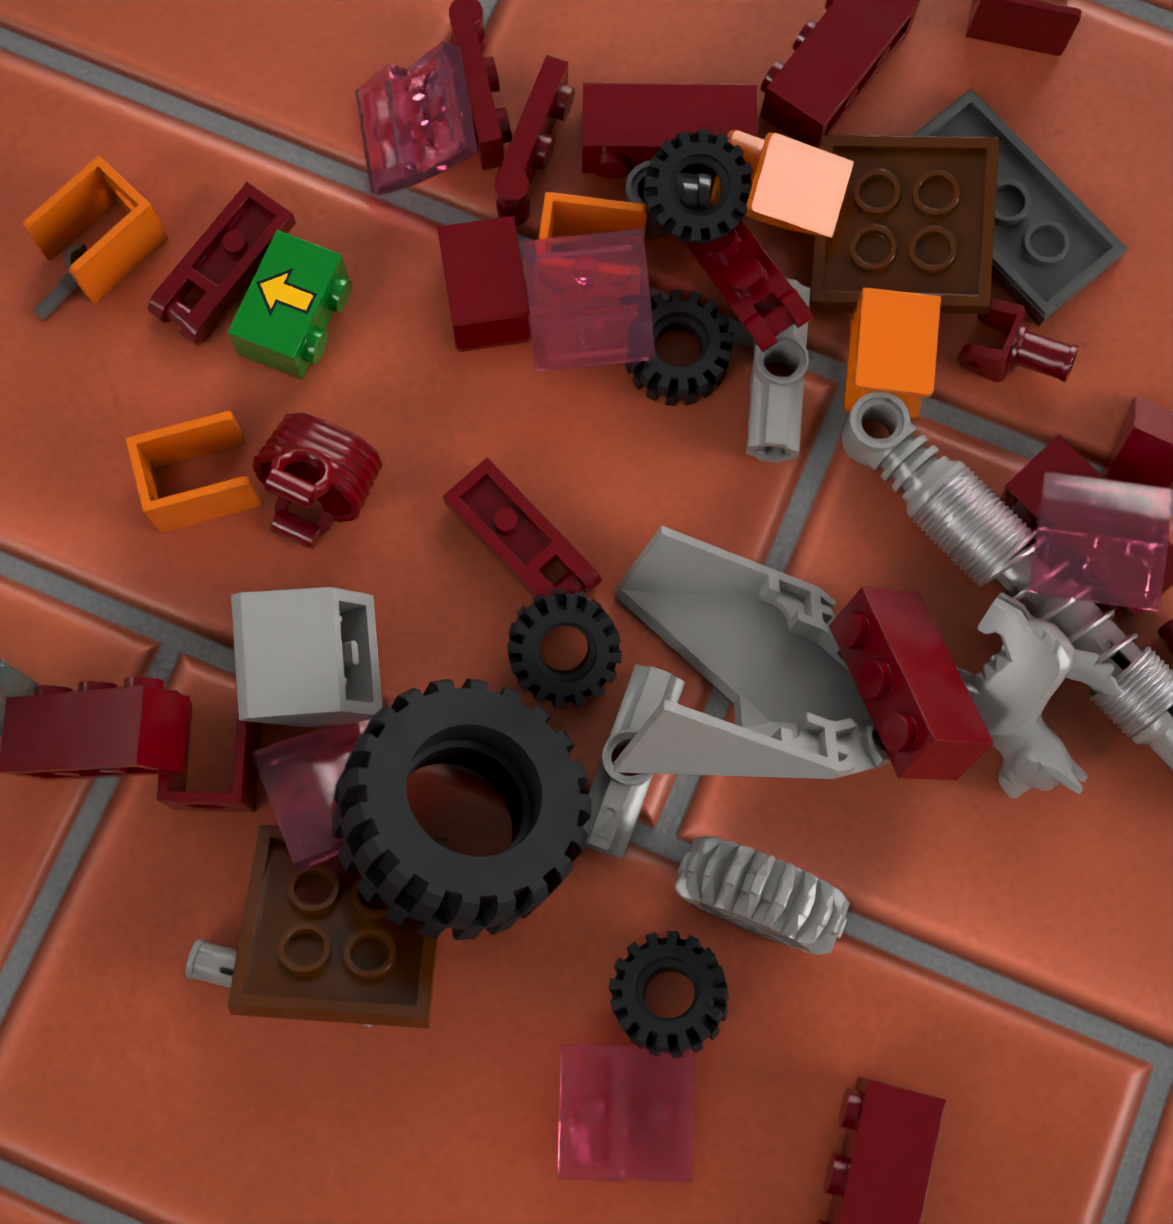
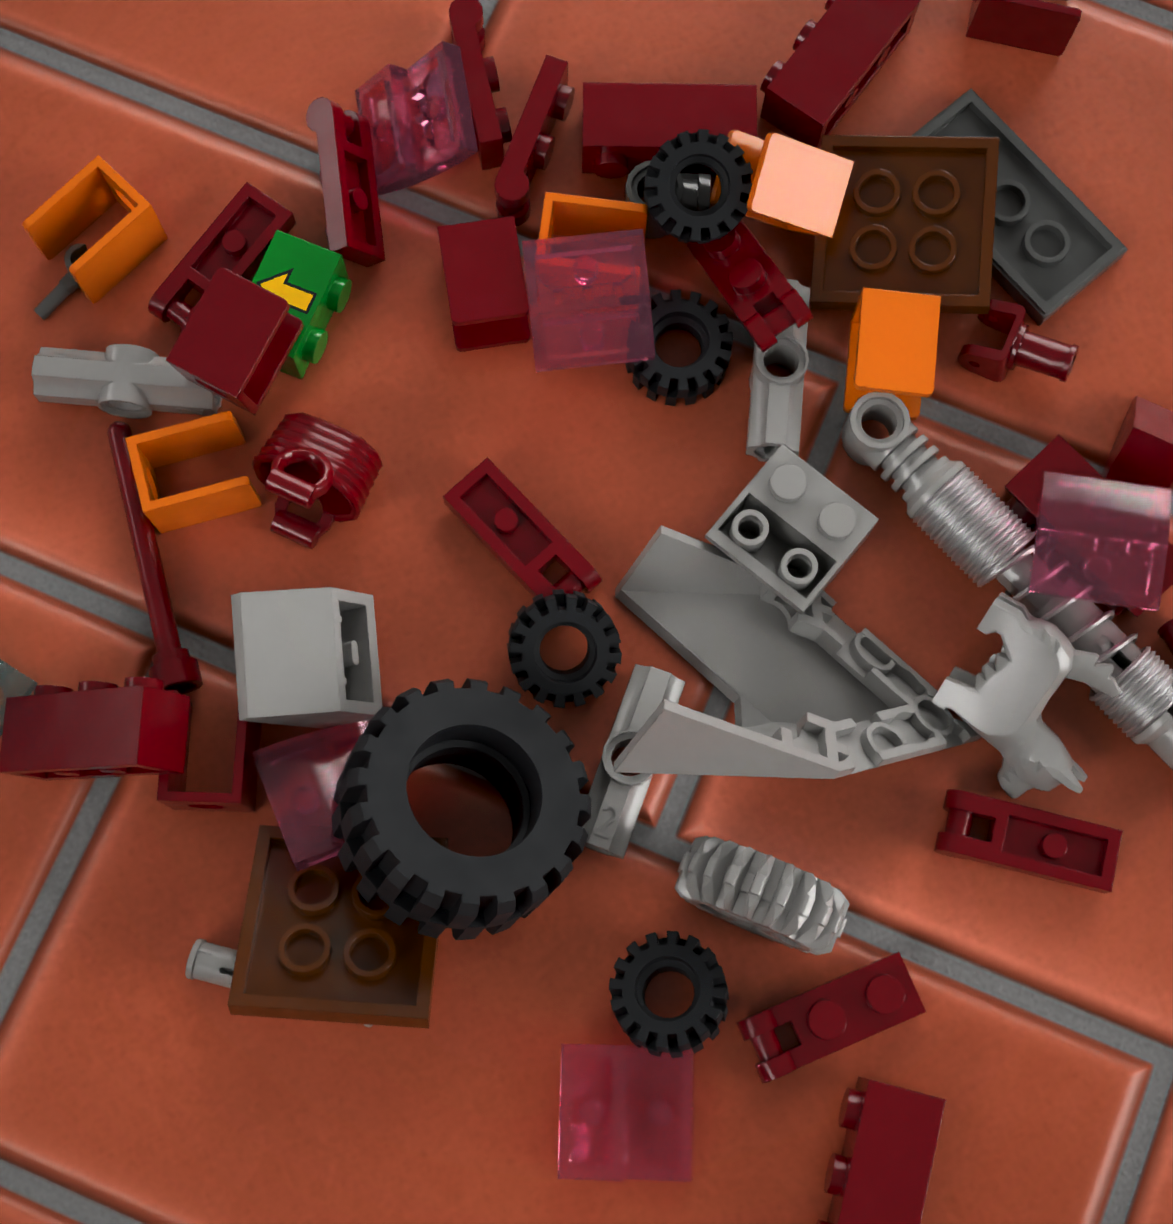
dark red brick [829,587,994,780] -> none
none -> light grey piece [31,344,222,419]
none -> dark red piece [107,421,203,694]
none -> dark red piece [166,267,304,415]
none -> dark red plate [306,97,385,267]
none -> light grey slope [705,444,879,614]
none -> dark red plate [736,952,926,1083]
none -> dark red plate [934,789,1123,894]

